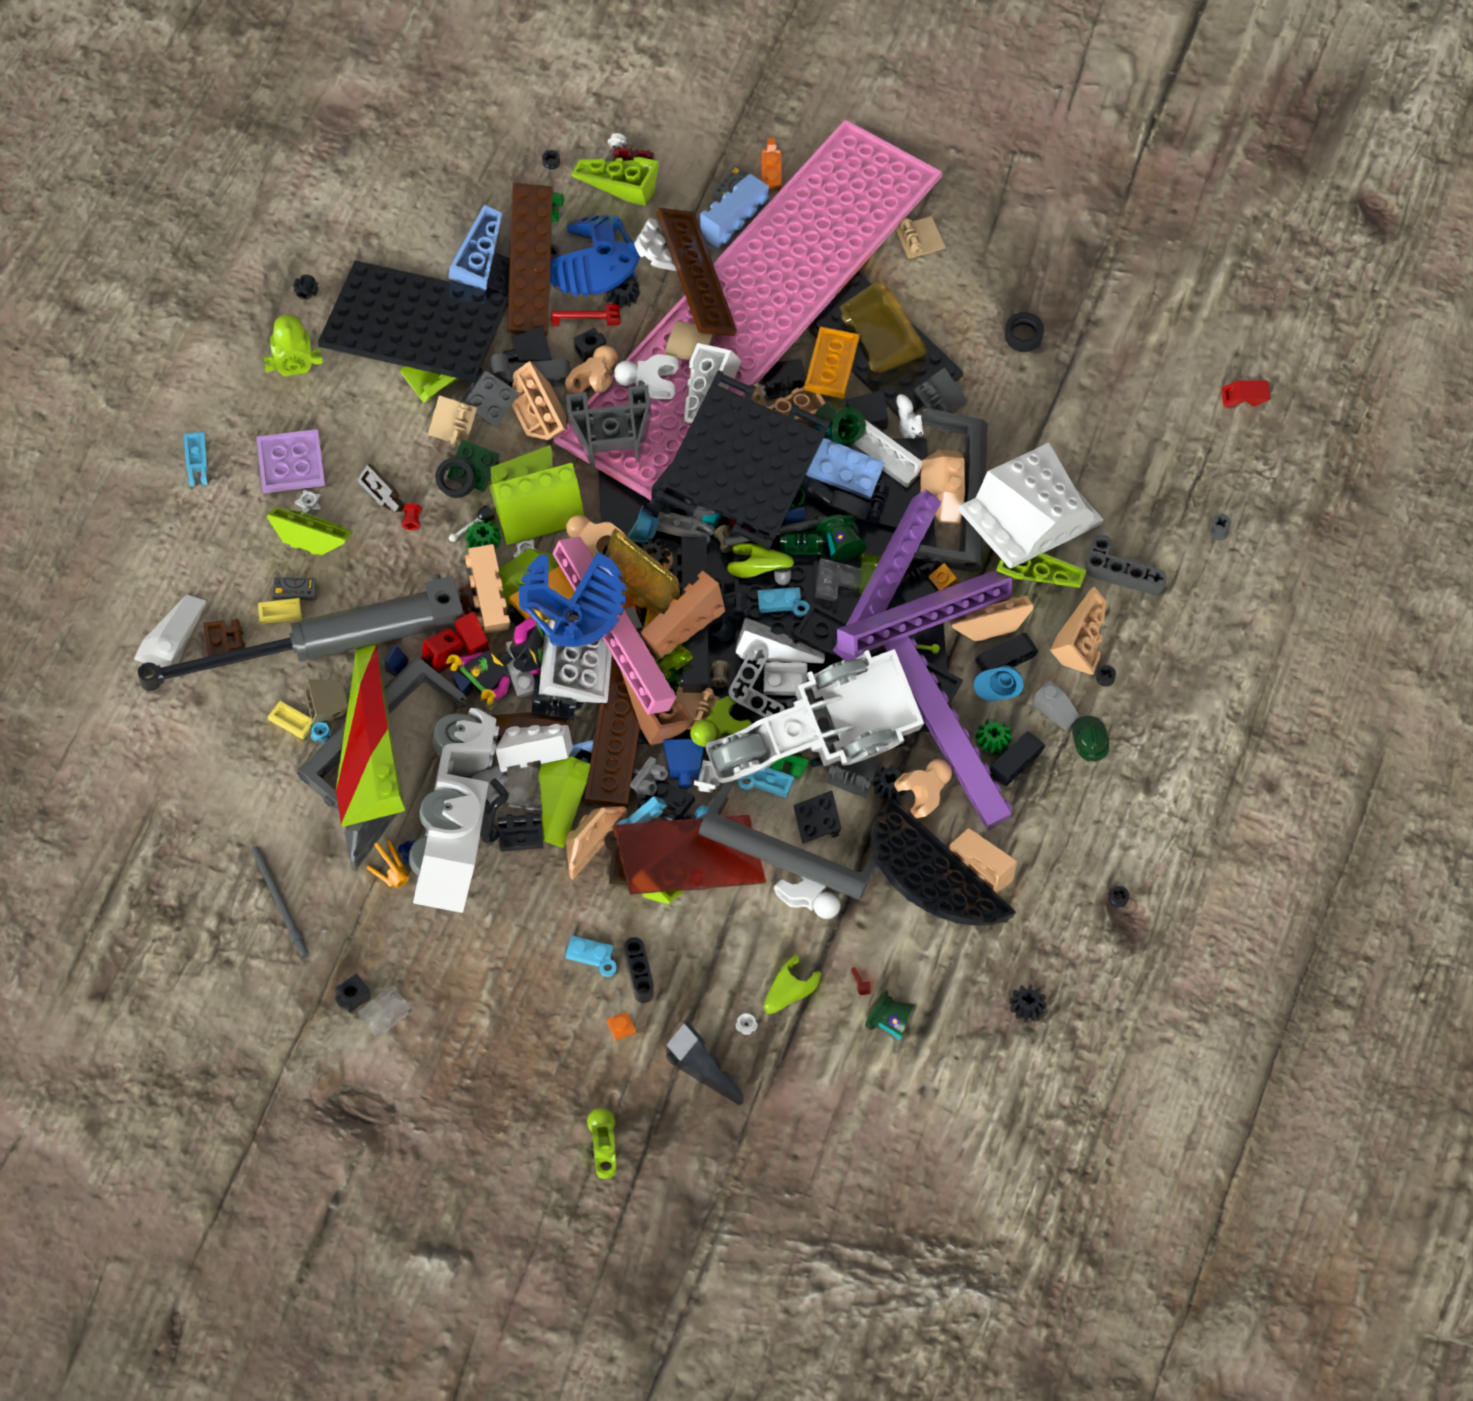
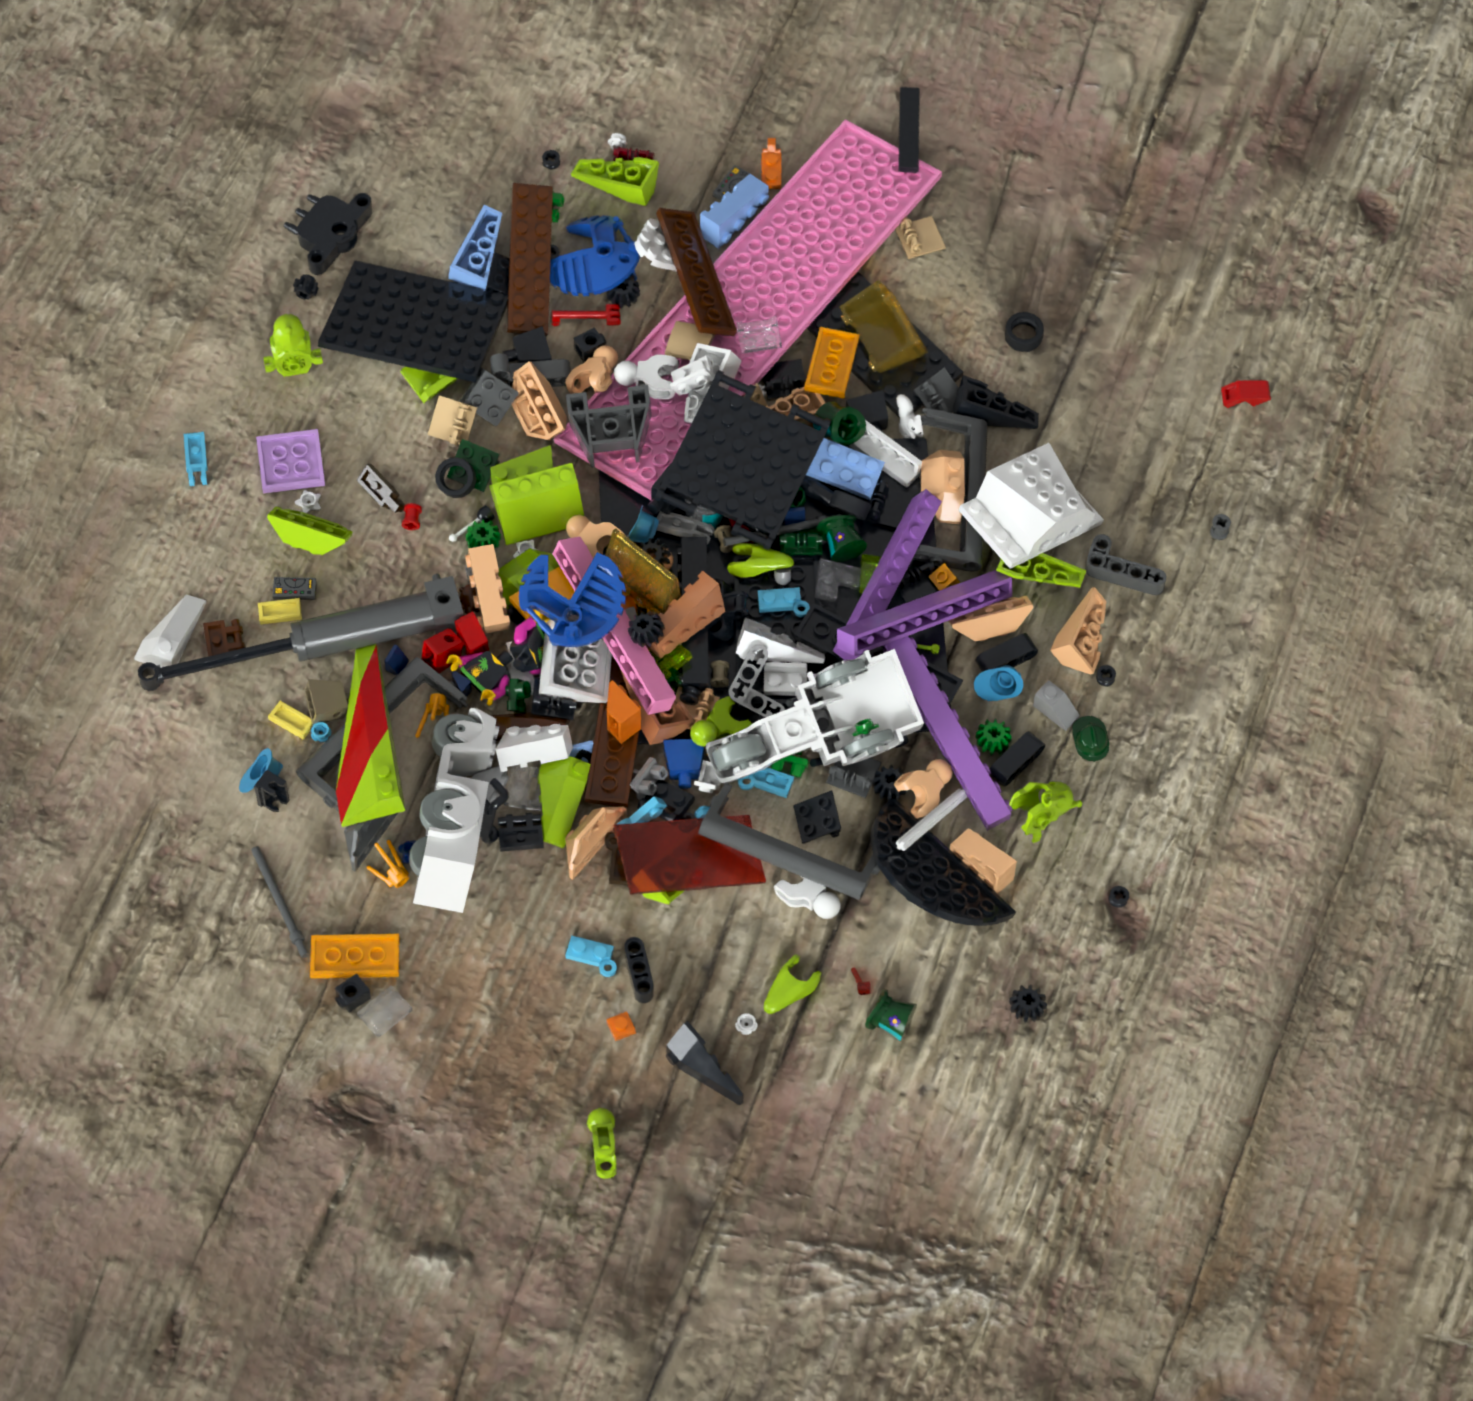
none -> dark azure piece [239,748,283,793]
none -> black hinge [254,770,290,812]
none -> black piece [284,193,372,275]
none -> light orange tile [310,934,400,978]
none -> light orange plant [415,693,450,738]
none -> dark green plate [505,679,531,713]
none -> orange slope [607,680,641,744]
none -> black gear [628,611,665,648]
none -> white bracket [670,355,715,396]
none -> black bush [680,686,701,705]
none -> clear plate [736,316,782,354]
none -> green plate [852,719,879,736]
none -> white axle [896,789,967,851]
none -> black tile [898,87,920,173]
none -> black wedge [953,375,1039,429]
none -> lime helmet [1009,781,1083,843]

